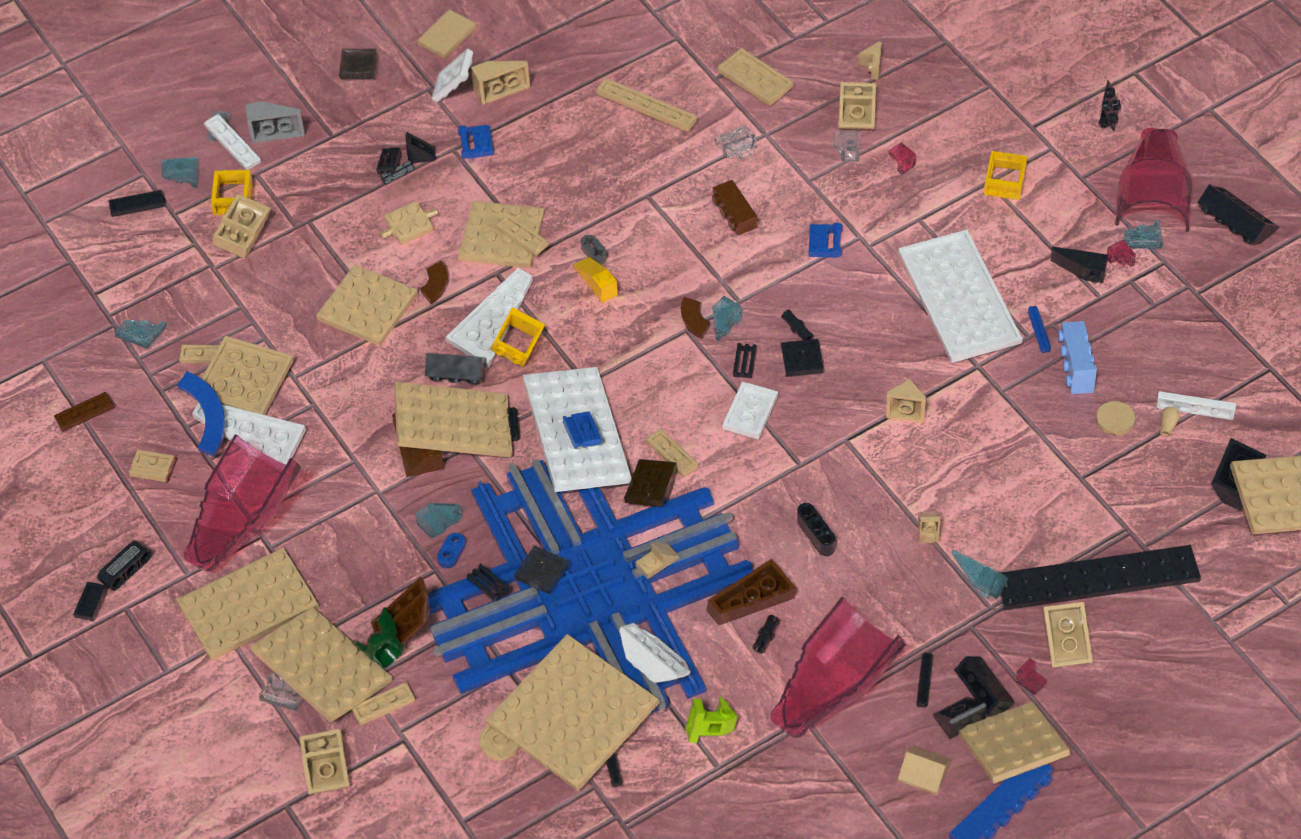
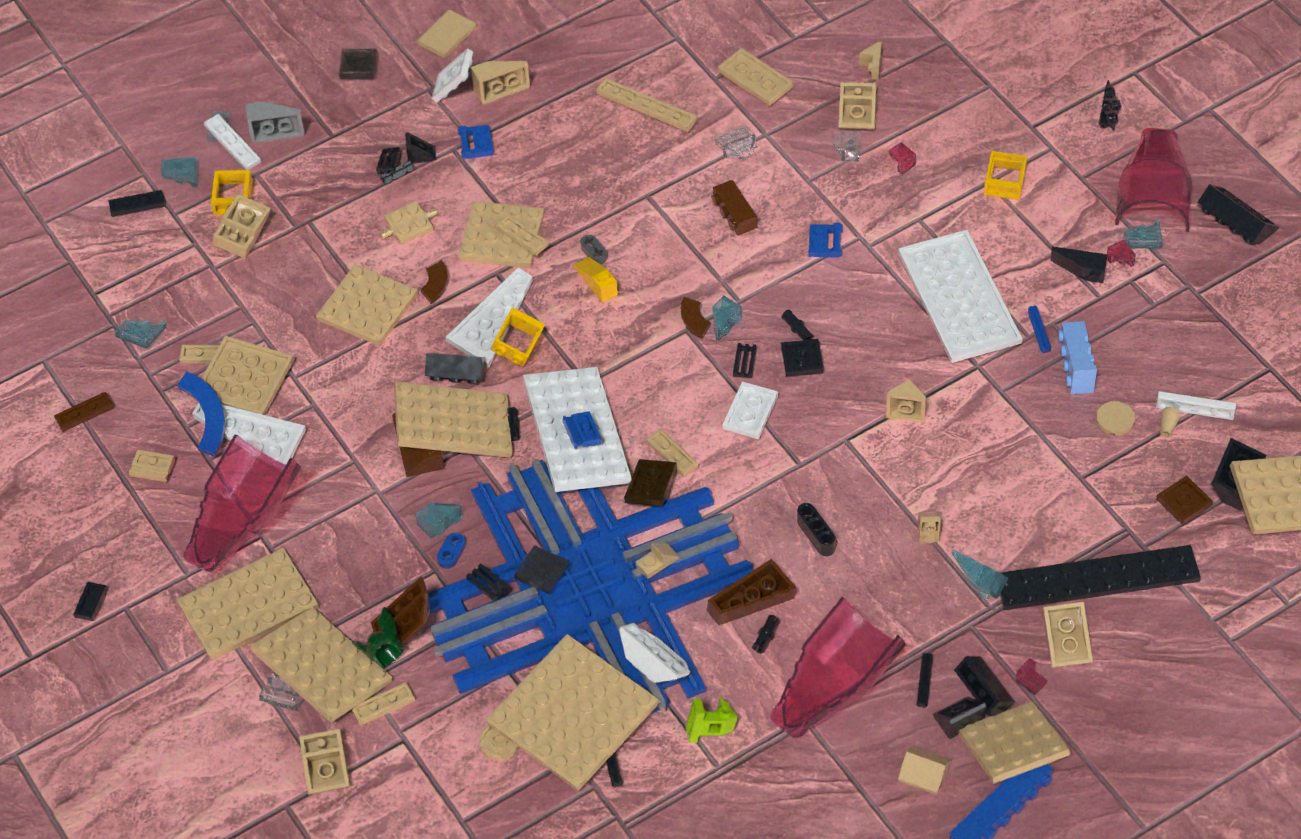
black beam [97,540,152,591] -> none
none -> reddish brown plate [1156,475,1213,525]

